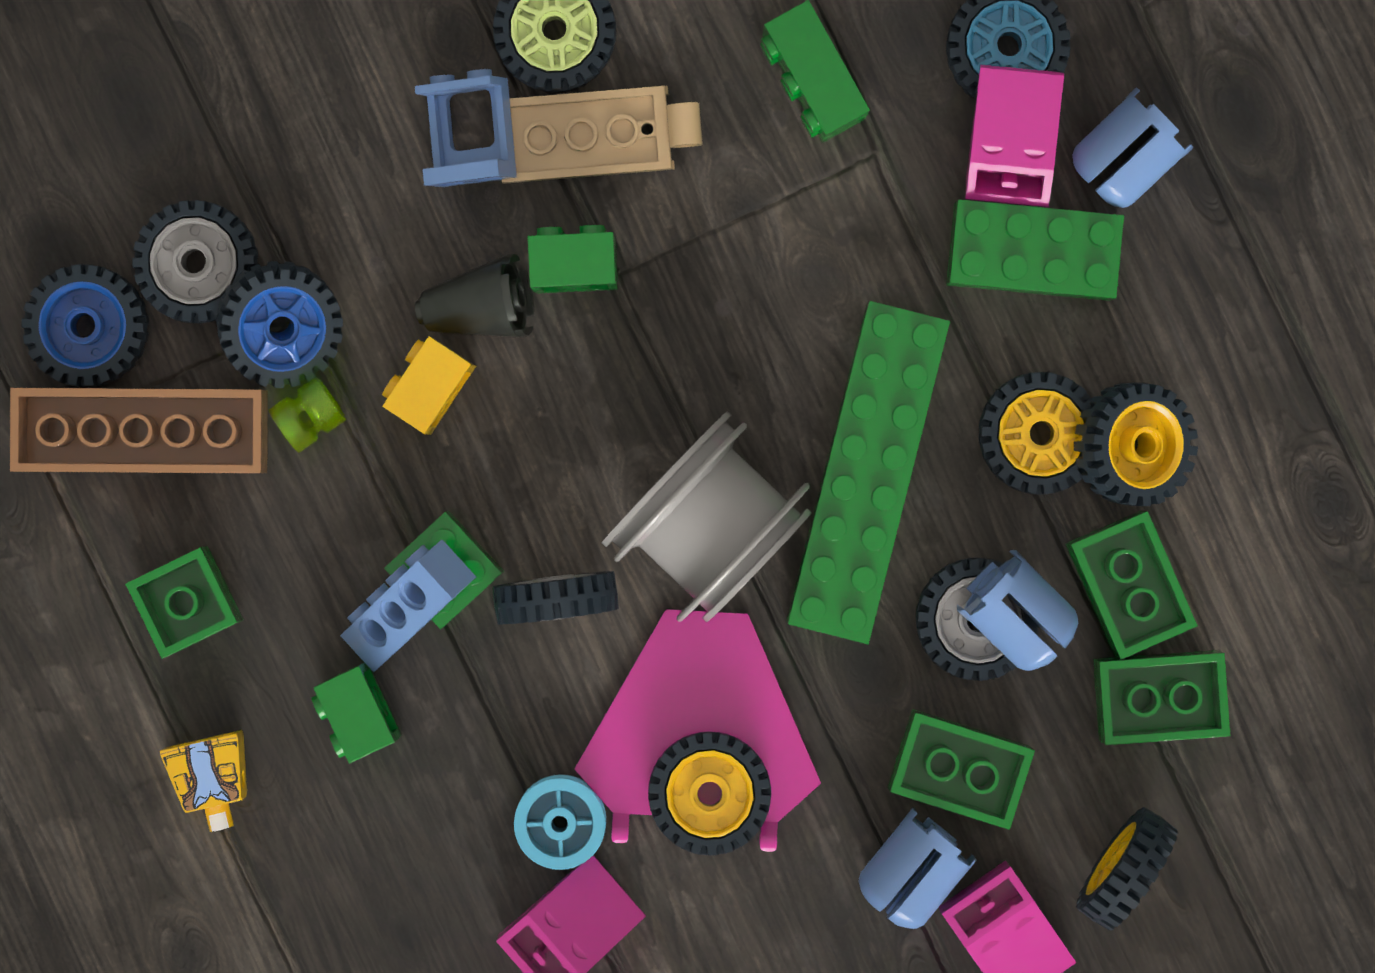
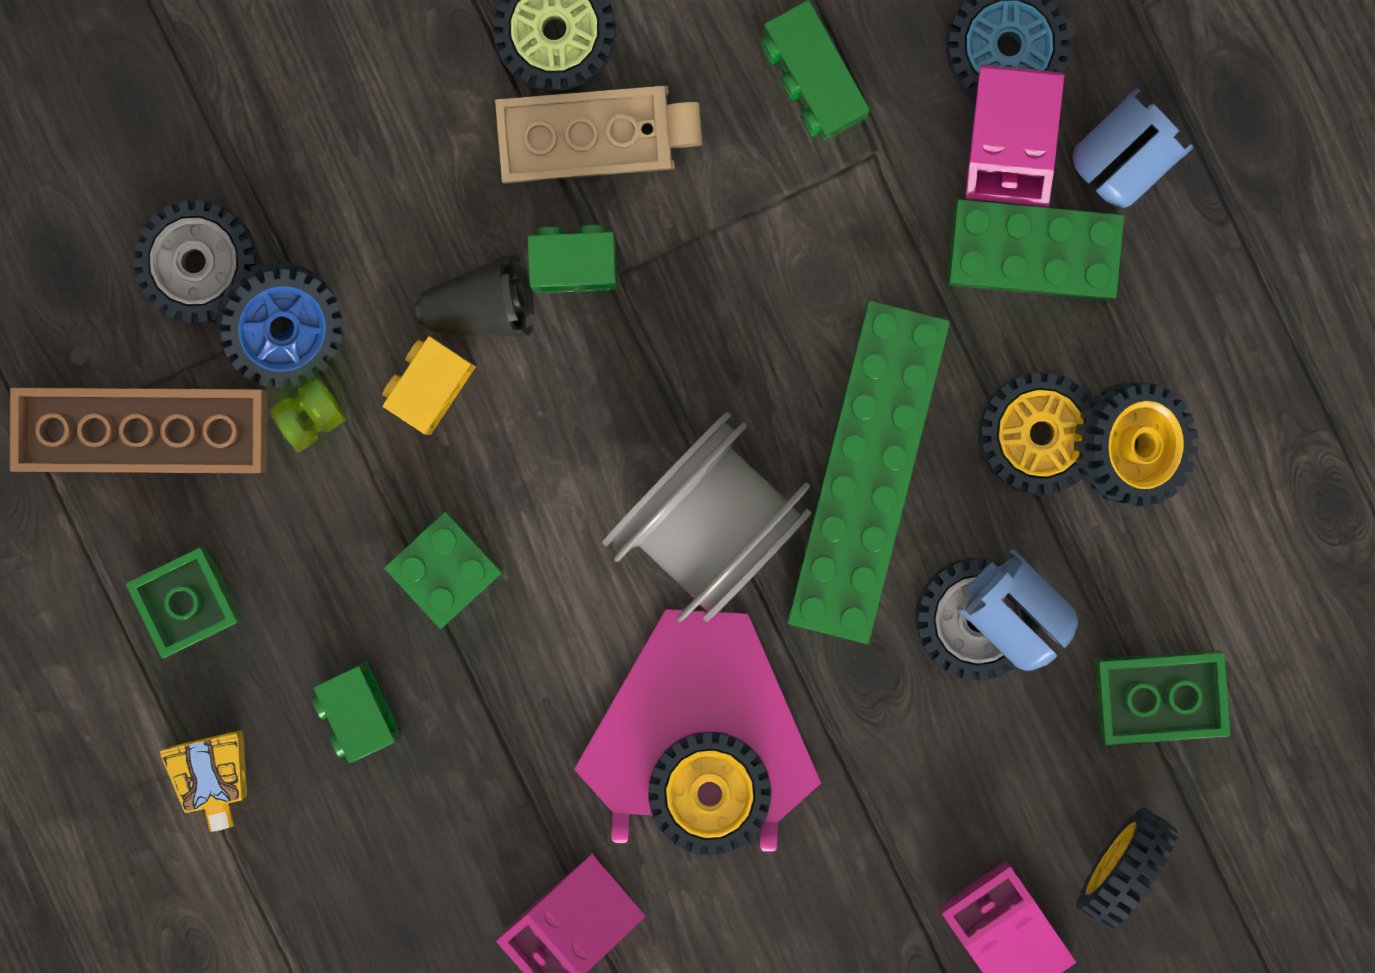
wheel [21,264,149,387] -> none
medium blue brick [340,540,476,672] -> none
medium blue window [415,69,517,187] -> none
black wheel [493,571,619,625] -> none
medium azure wheel [514,774,606,870] -> none
medium blue cylinder [859,808,977,929] -> none
green brick [887,709,1035,830] -> none
green brick [1065,510,1198,659] -> none

